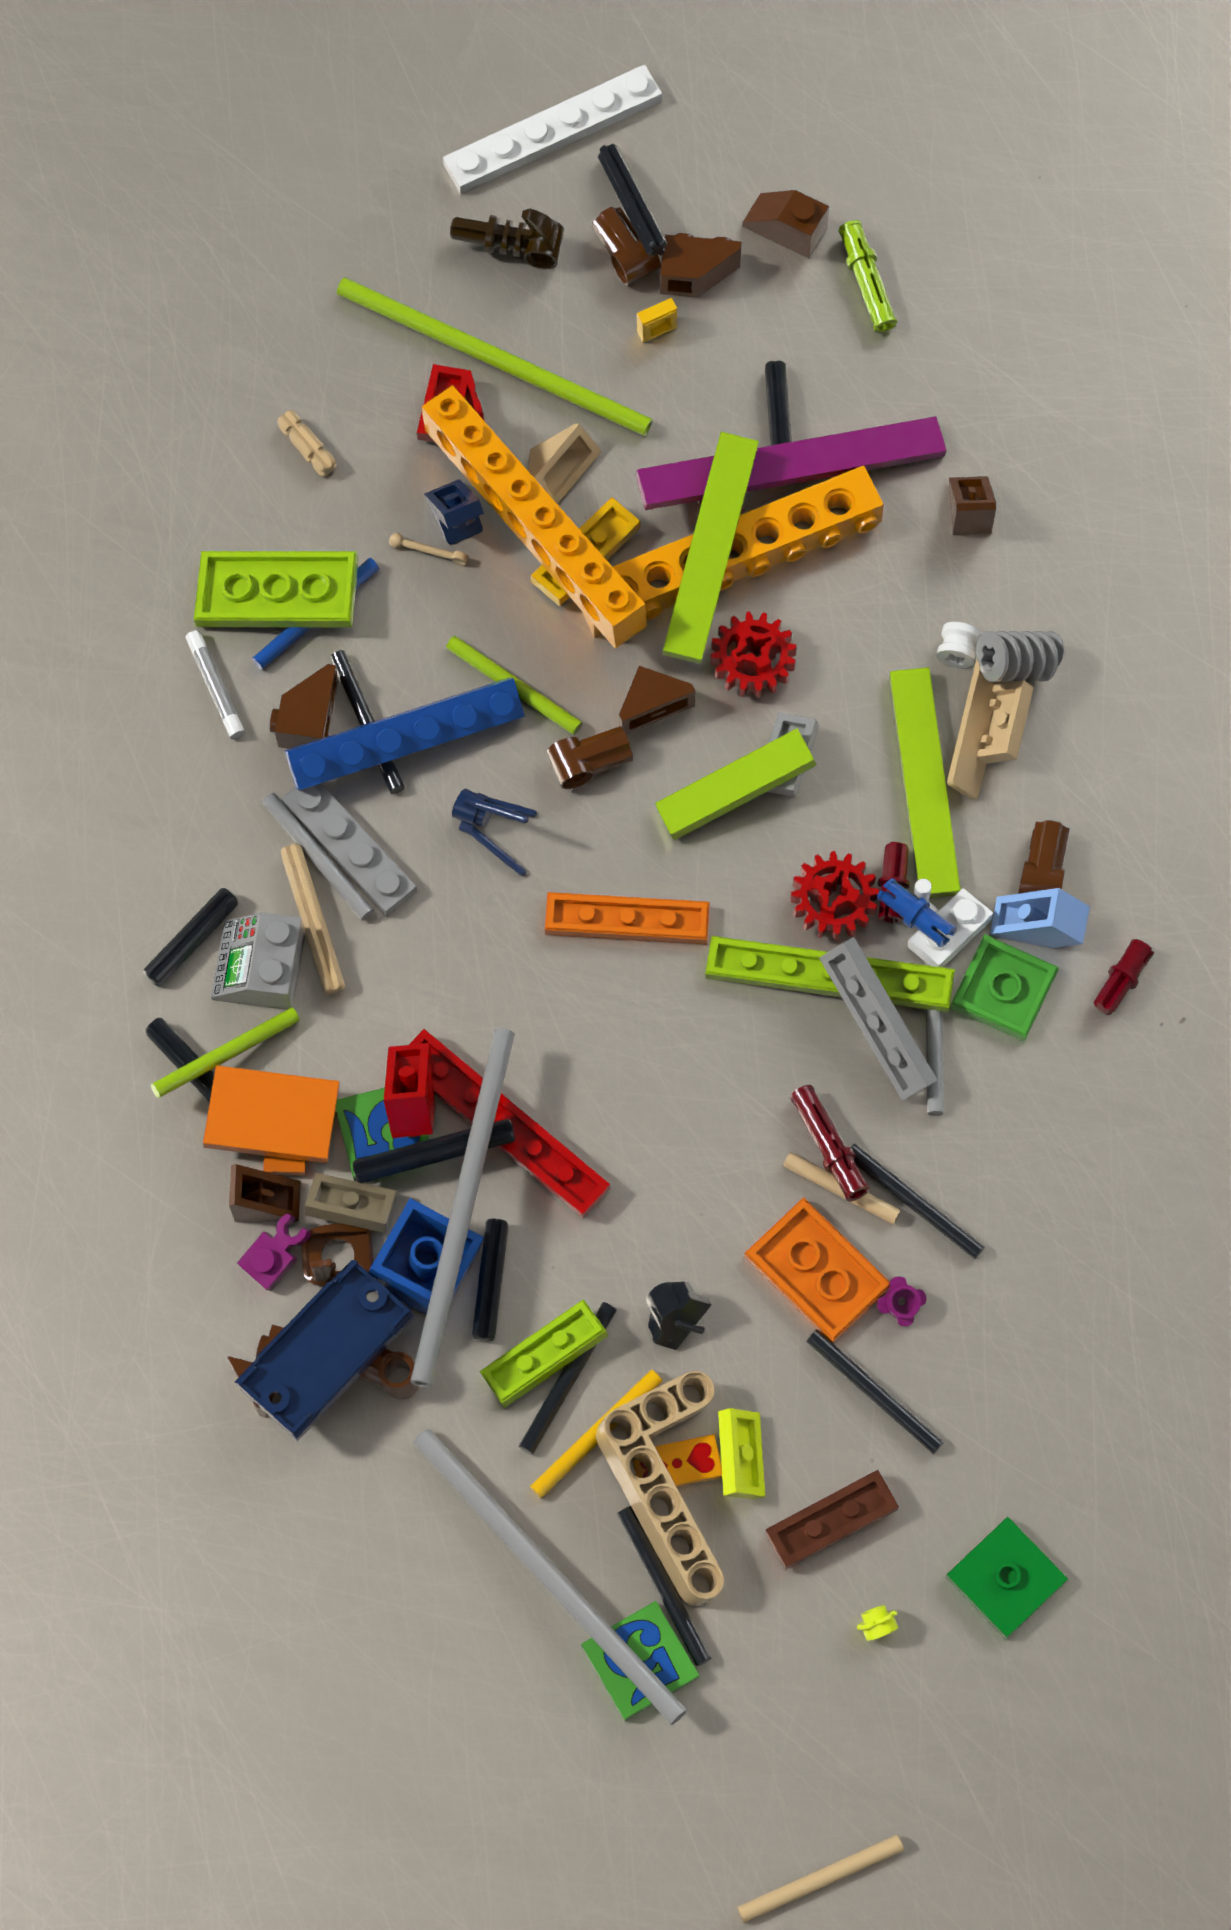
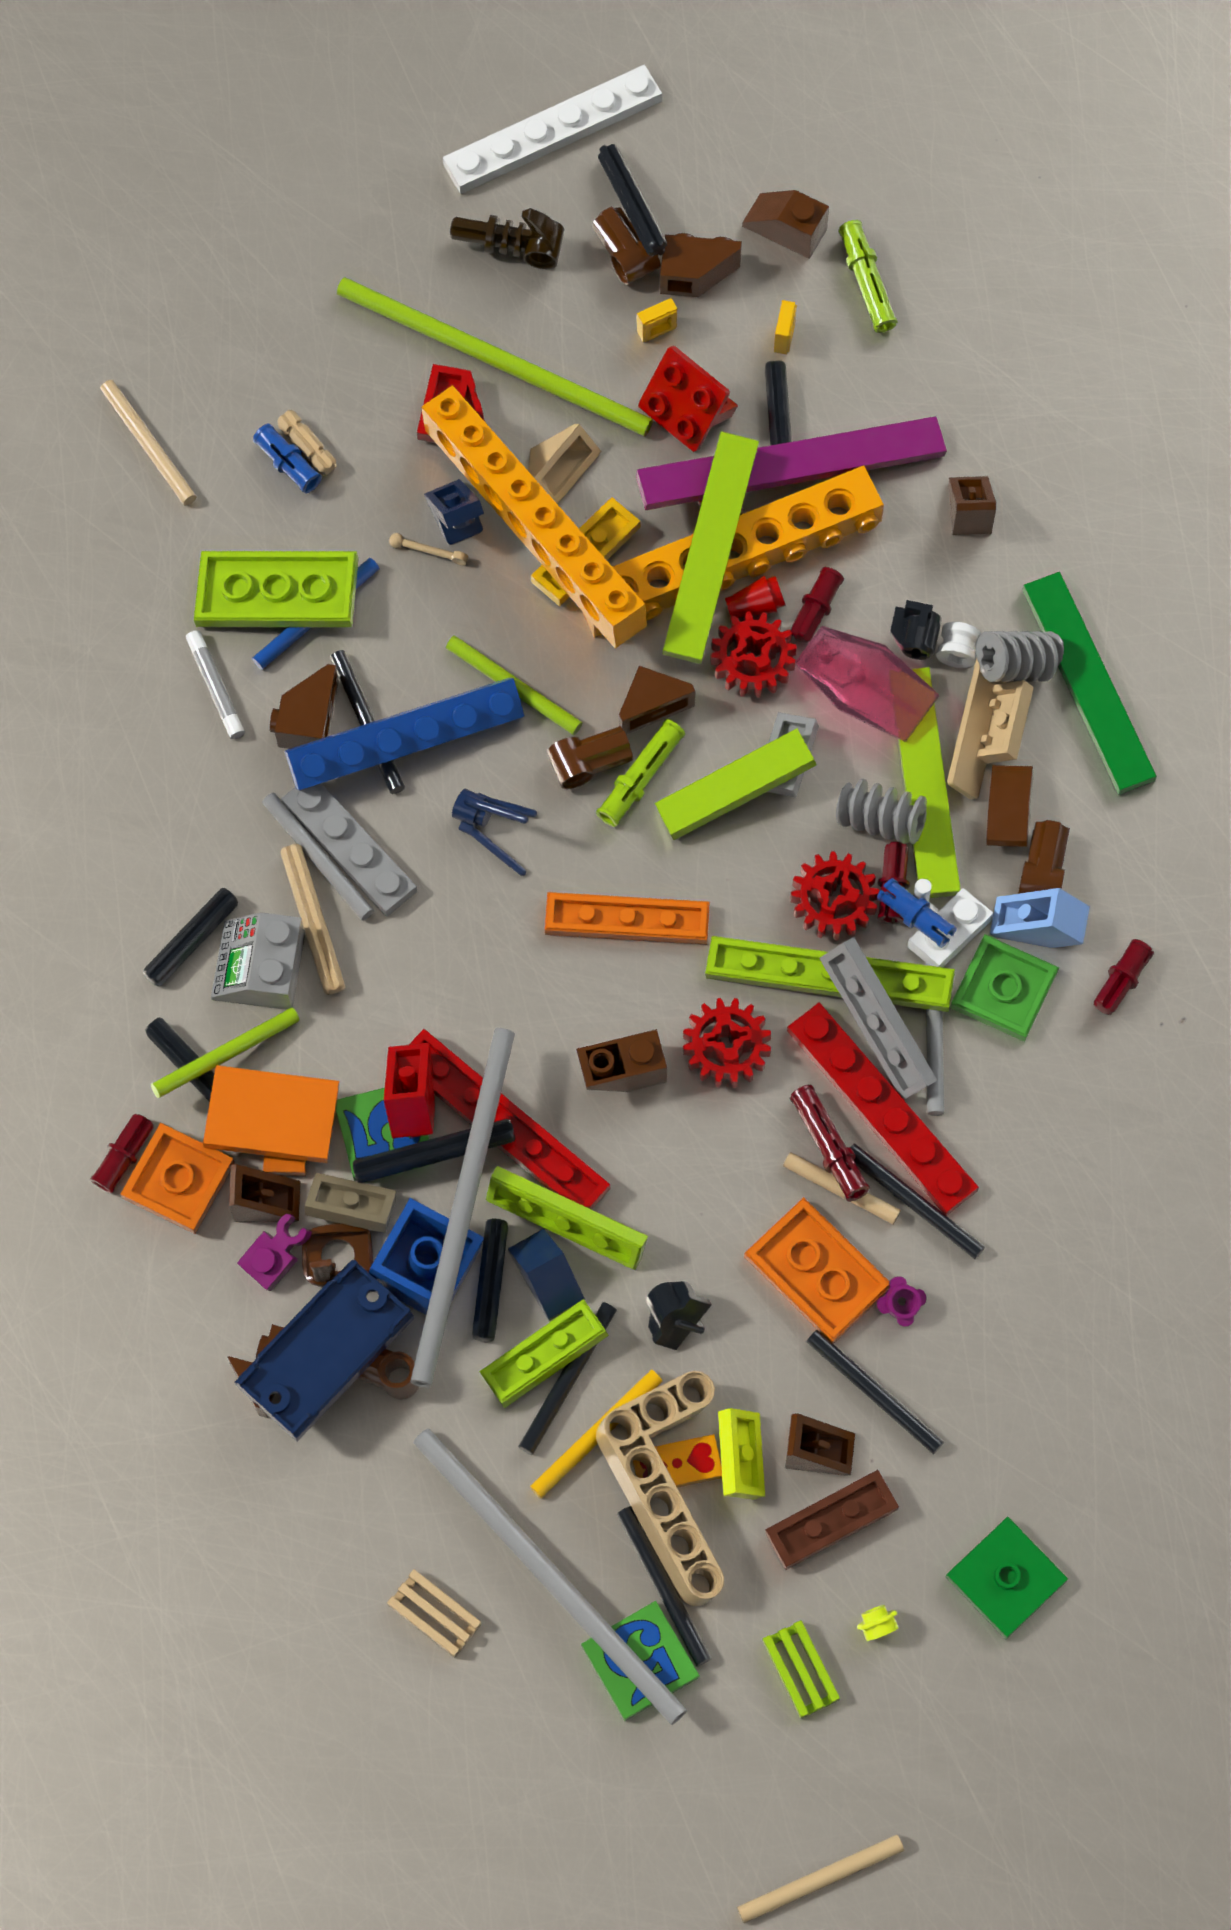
none -> dark red axle [89,1114,154,1194]
none -> tan bar [100,380,197,506]
none -> orange plate [120,1123,235,1234]
none -> blue pin [253,423,322,494]
none -> tan tile [387,1569,482,1658]
none -> lime tile [486,1166,648,1270]
none -> dark blue slope [508,1229,585,1321]
none -> reddish brown slope [576,1029,667,1092]
none -> lime pin [596,719,686,827]
none -> red bracket [638,346,738,452]
none -> red gear [683,998,771,1088]
none -> red cone [725,576,786,618]
none -> lime tile [762,1620,840,1719]
none -> yellow tile [774,300,797,355]
none -> reddish brown slope [785,1413,855,1476]
none -> red plate [787,1002,979,1216]
none -> dark red axle [790,567,844,643]
none -> clear pink piece [796,626,939,742]
none -> light grey piece [836,779,927,844]
none -> black piece [890,600,942,660]
none -> reddish brown slope [986,765,1033,847]
none -> green tile [1022,571,1157,795]

